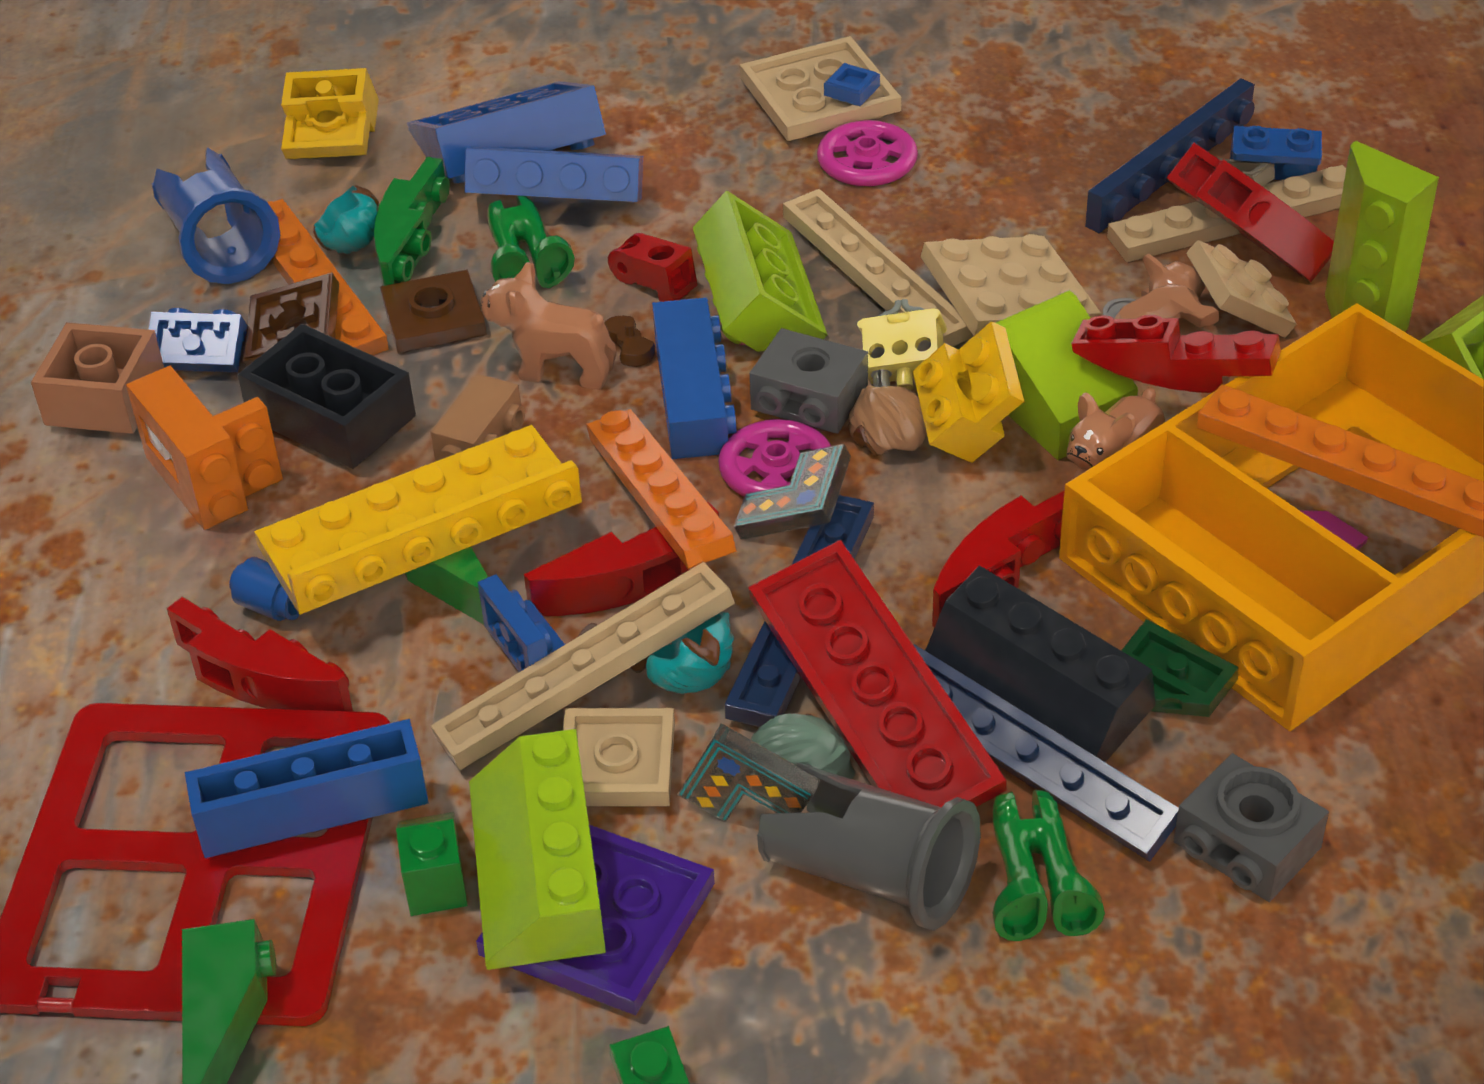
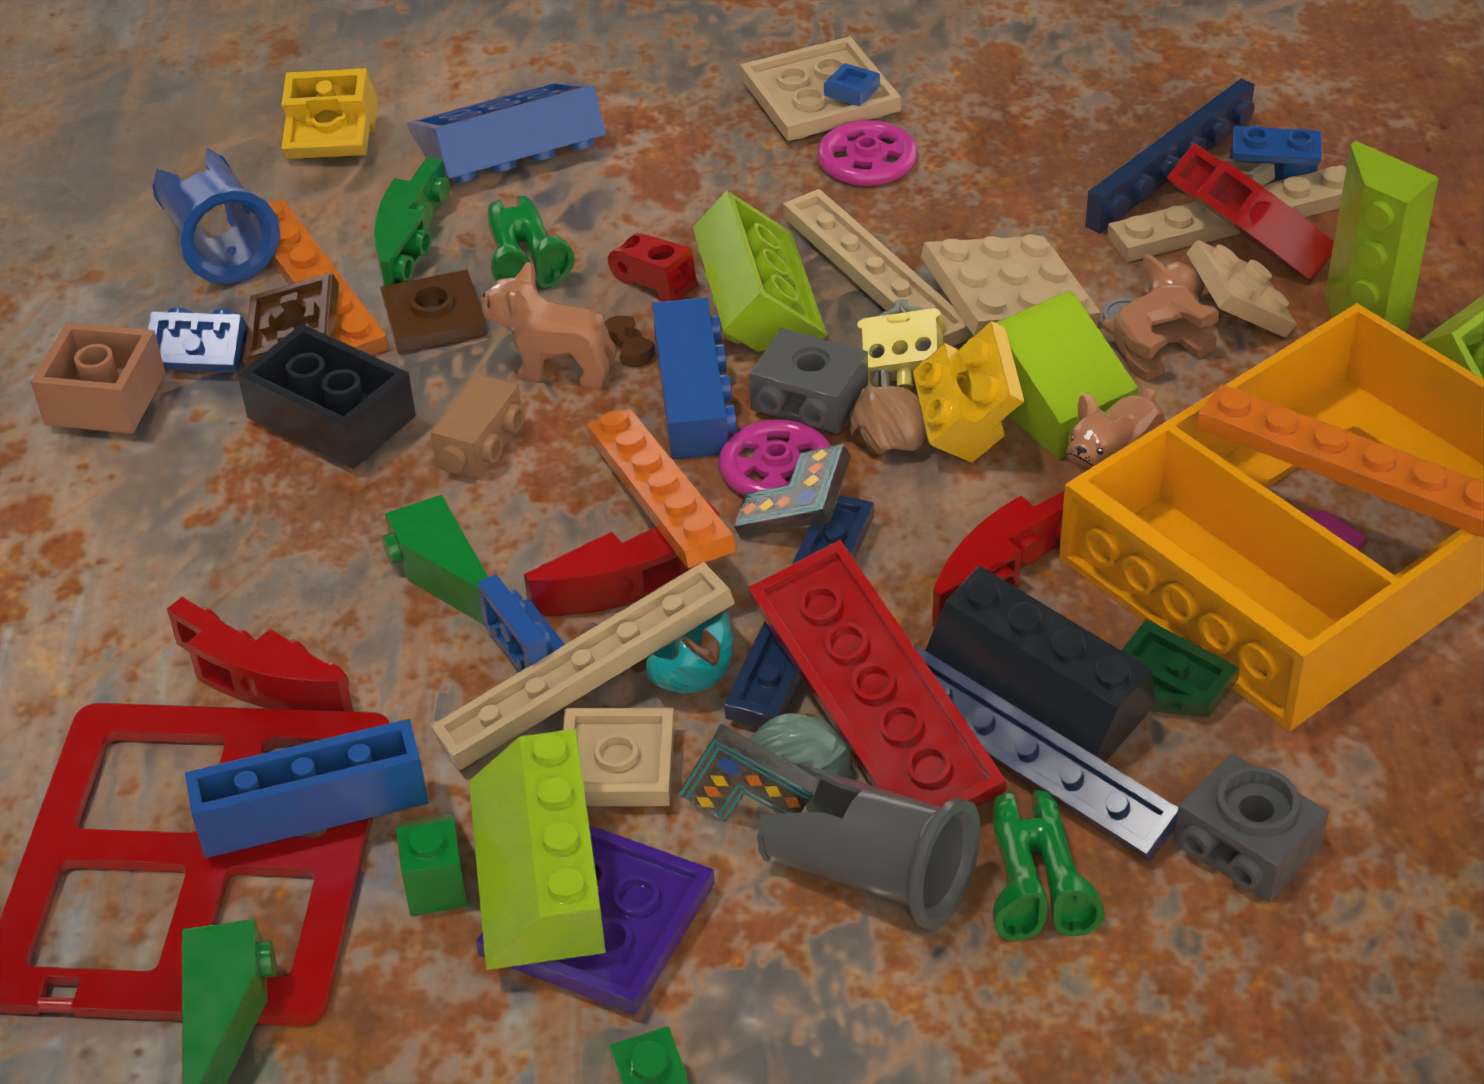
orange brick [126,365,283,530] -> none
blue brick [229,557,300,621] -> none
yellow bracket [254,425,582,615] -> none
teal hair [313,185,379,254] -> none
blue brick [465,147,644,202] -> none
red slope [1071,315,1281,393] -> none

